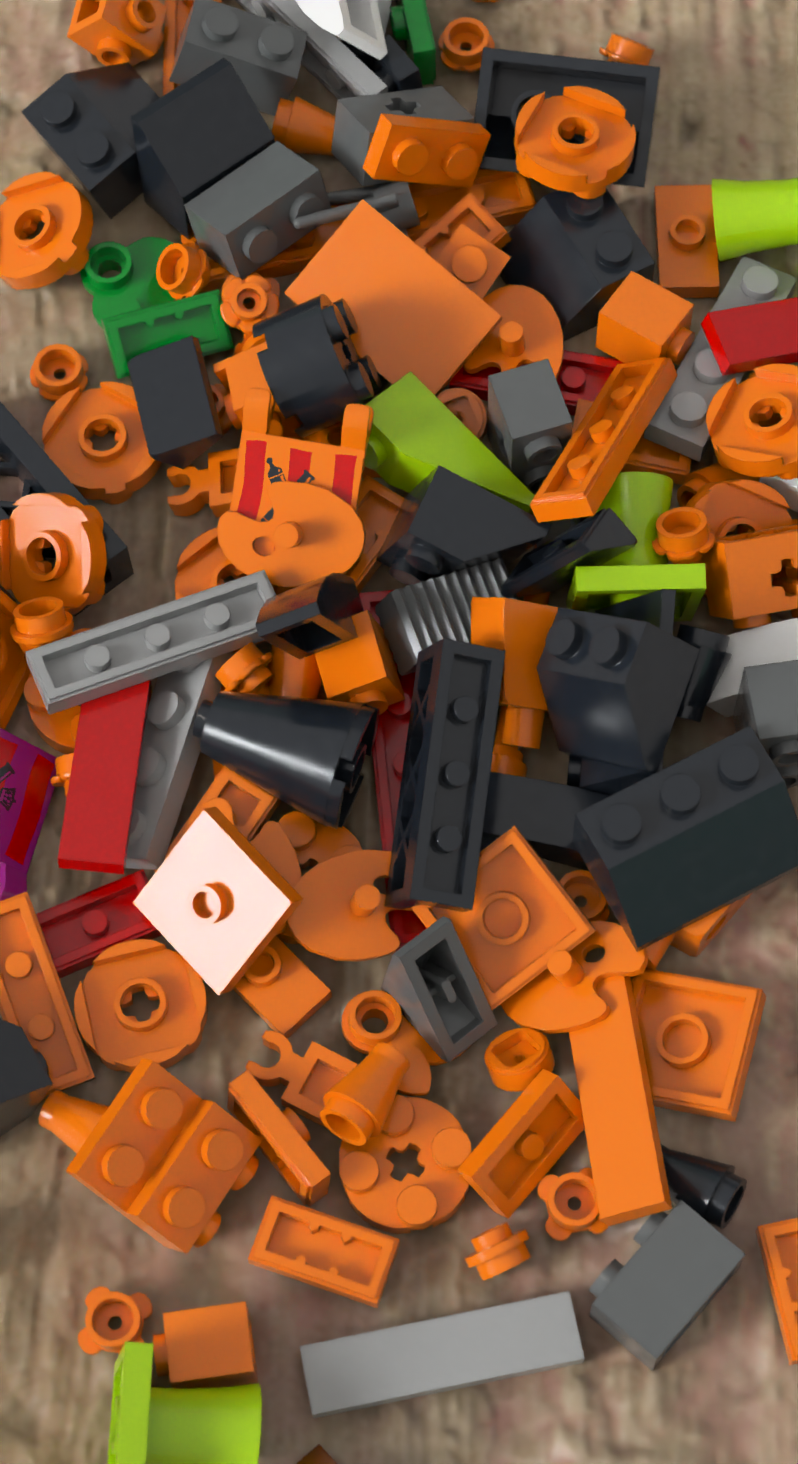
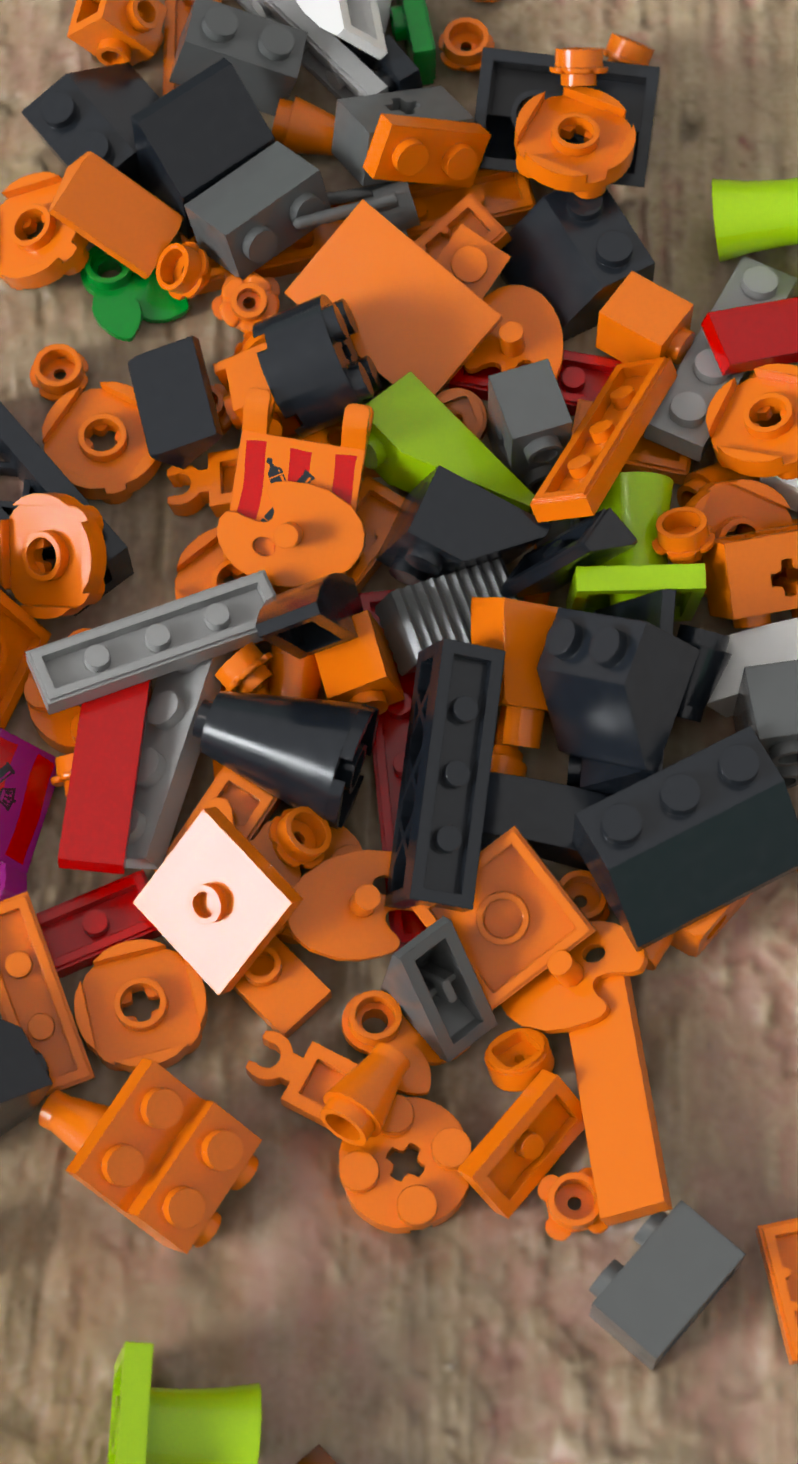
orange plate [10,597,74,656] -> none
orange plate [78,1286,153,1355] -> none
green plate [101,289,234,379] -> none
orange brick [153,1301,258,1389] -> none
orange plate [227,1070,331,1207] -> none
orange plate [248,1195,400,1309] -> none
light grey tile [299,1291,585,1419] -> none
orange plate [464,1222,531,1281] -> none
orange plate [631,969,766,1122] -> none
orange plate [653,185,720,298] -> none
black cone [661,1144,747,1229] -> none
none -> orange slope [48,151,184,279]
none -> orange plate [268,806,332,869]
none -> orange plate [549,47,609,86]

